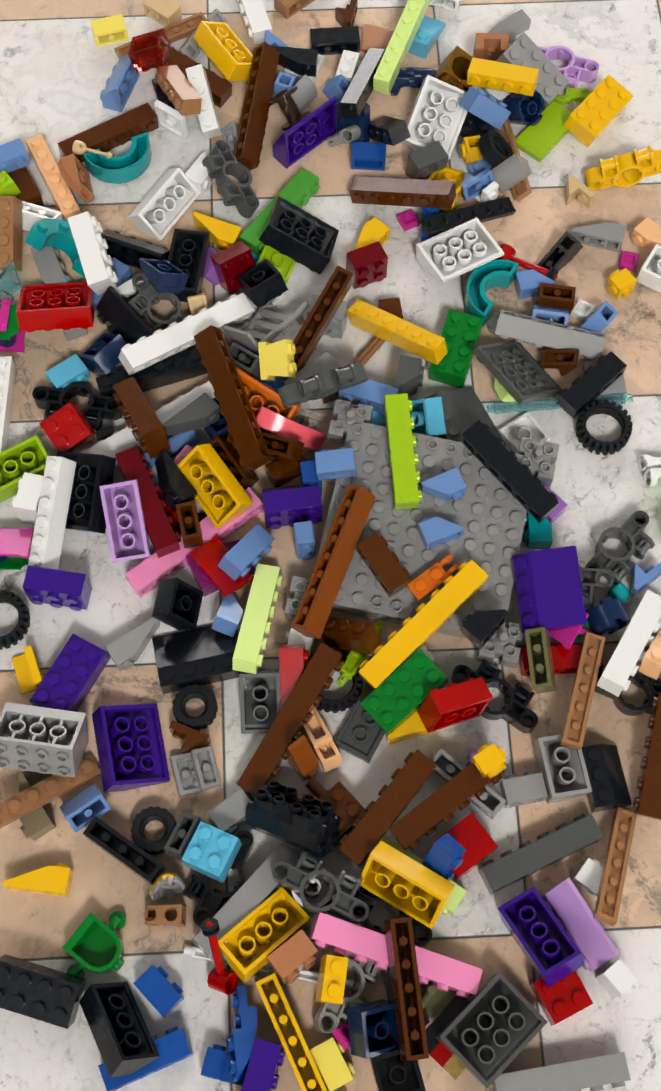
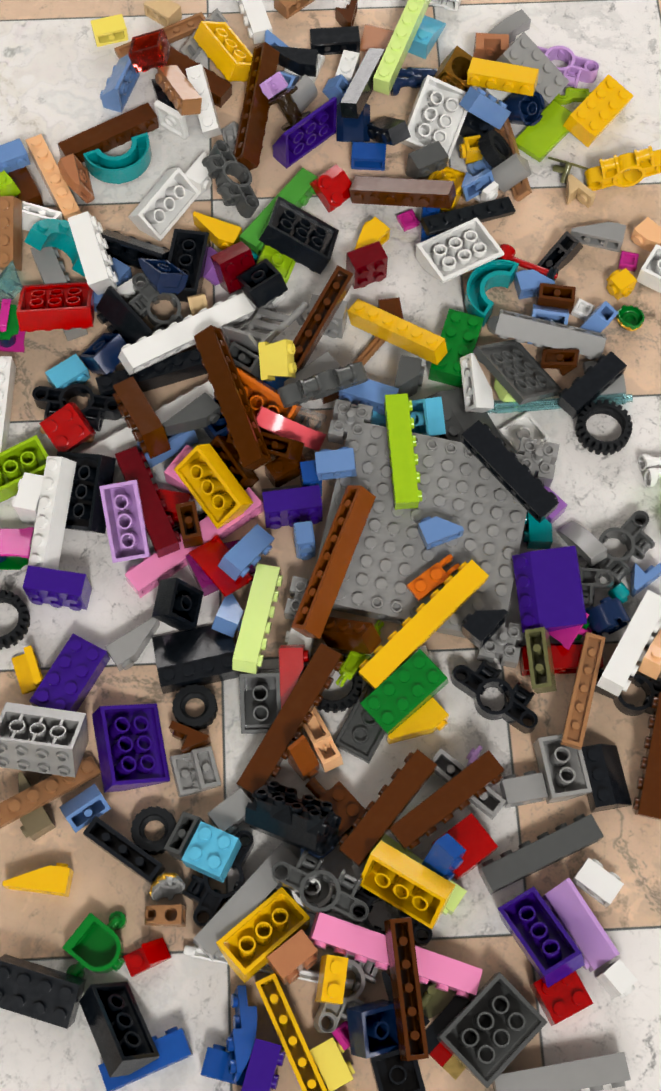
tan hinge [72,140,113,159] -> none
black tile [96,425,115,441] -> none
blue brick [133,965,184,1018] -> none
black slope [155,450,198,511] -> none
red piece [201,918,238,995] -> none
light grey pin [327,124,361,147] -> none
reddish brown brick [356,532,411,598] -> none
red brick [417,677,493,733] -> none
medium blue slope [420,467,467,501] -> none
yellow brick [472,743,507,779] -> none
medium nougat plate [593,807,637,926] -> none
none -> red slope [123,937,172,978]
none -> lavender bracket [259,71,288,100]
none -> red slope [309,164,352,212]
none -> white slope [460,353,494,413]
none -> olive shield [548,157,588,184]
none -> light grey slope [556,521,607,567]
none -> green hair [615,305,645,331]

